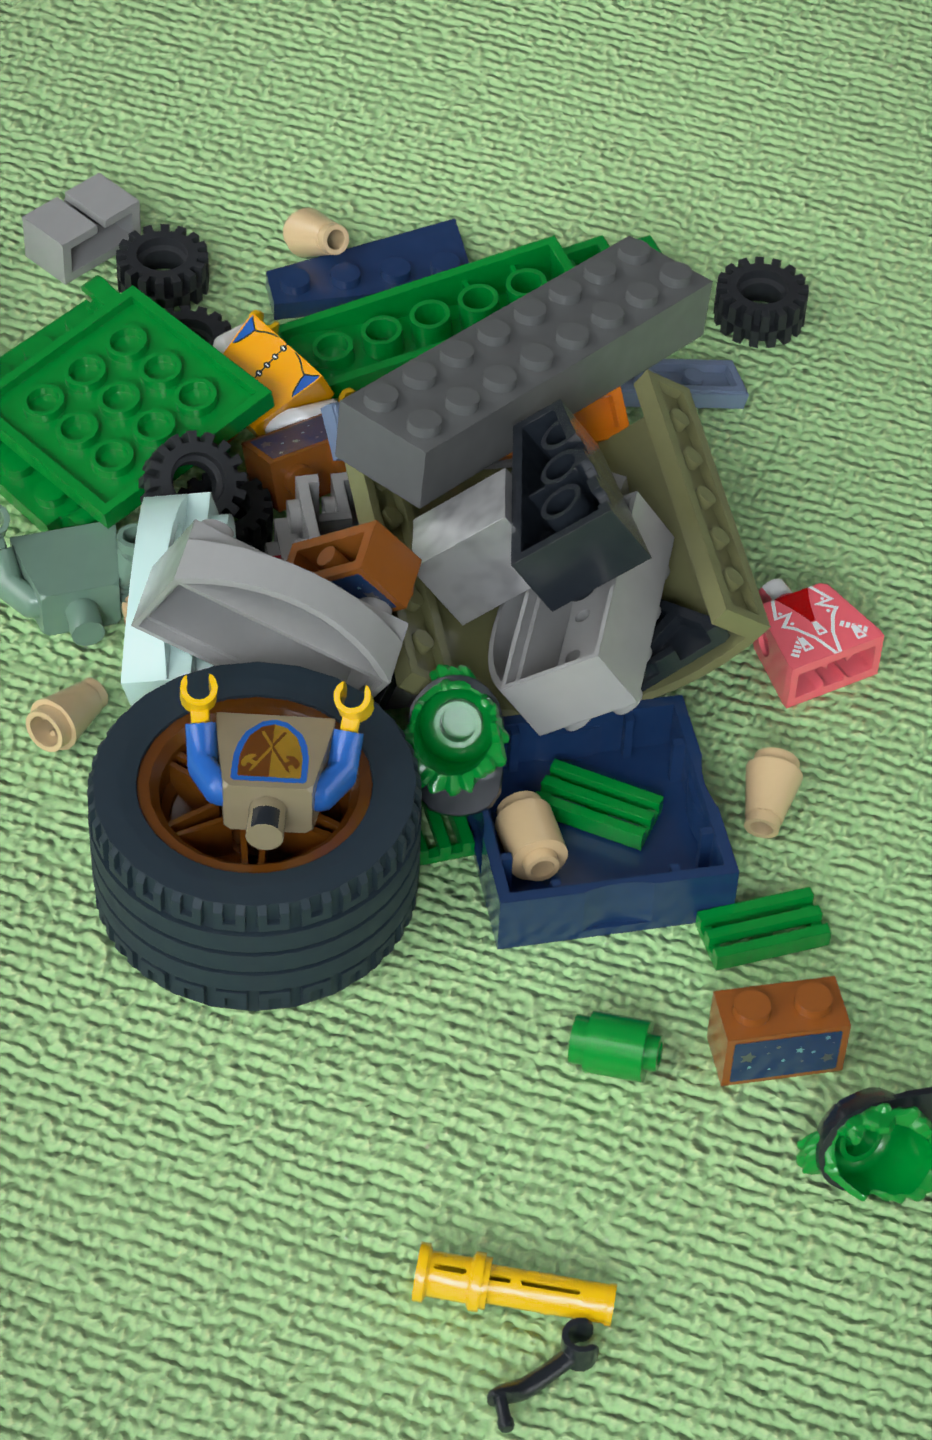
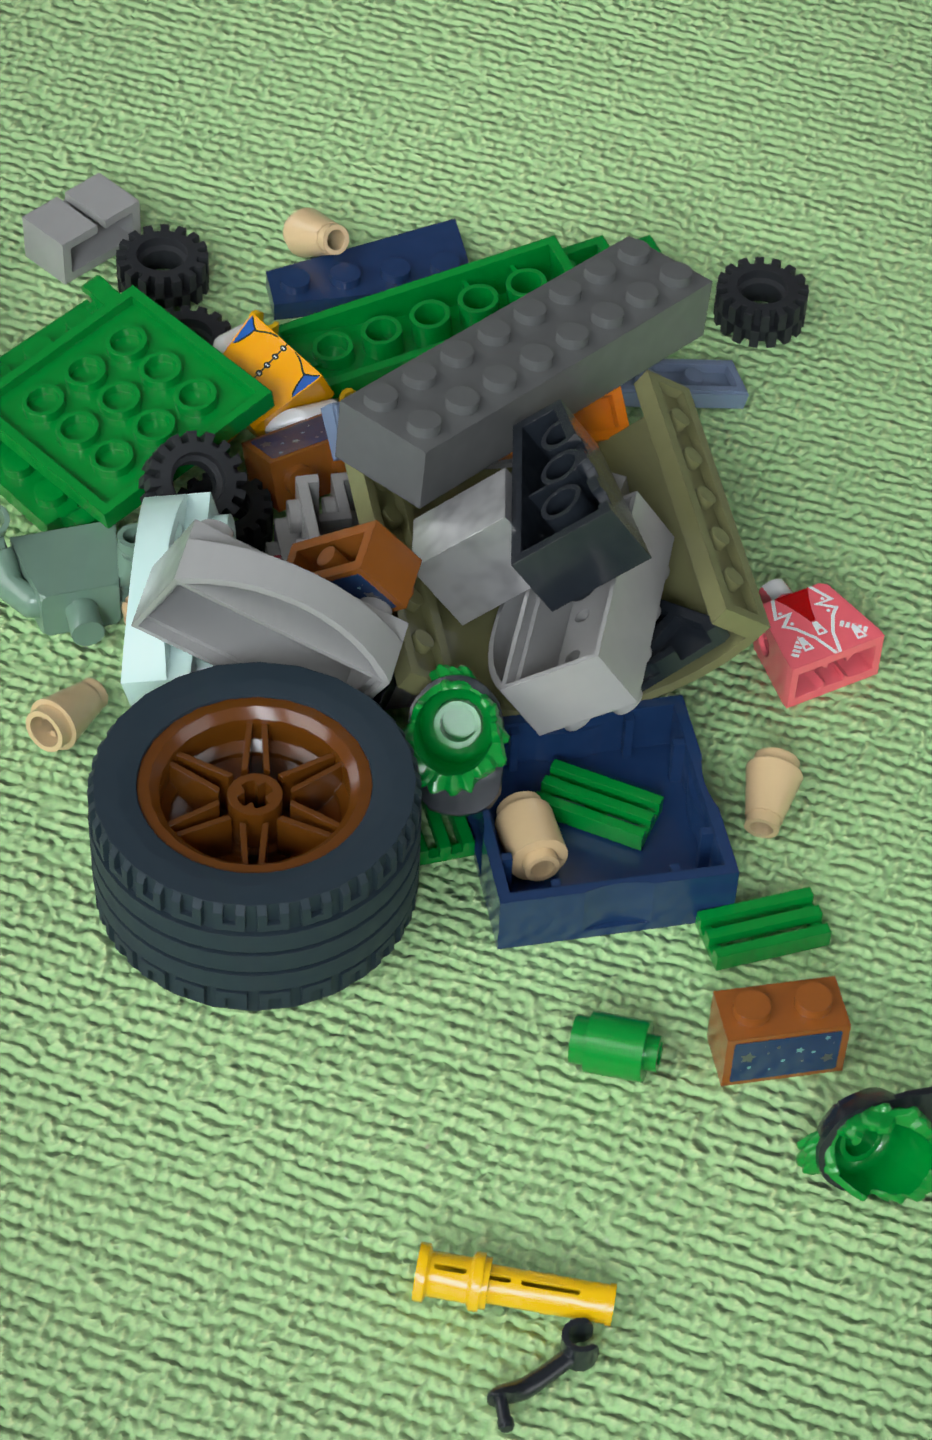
torso [180,673,374,850] -> none

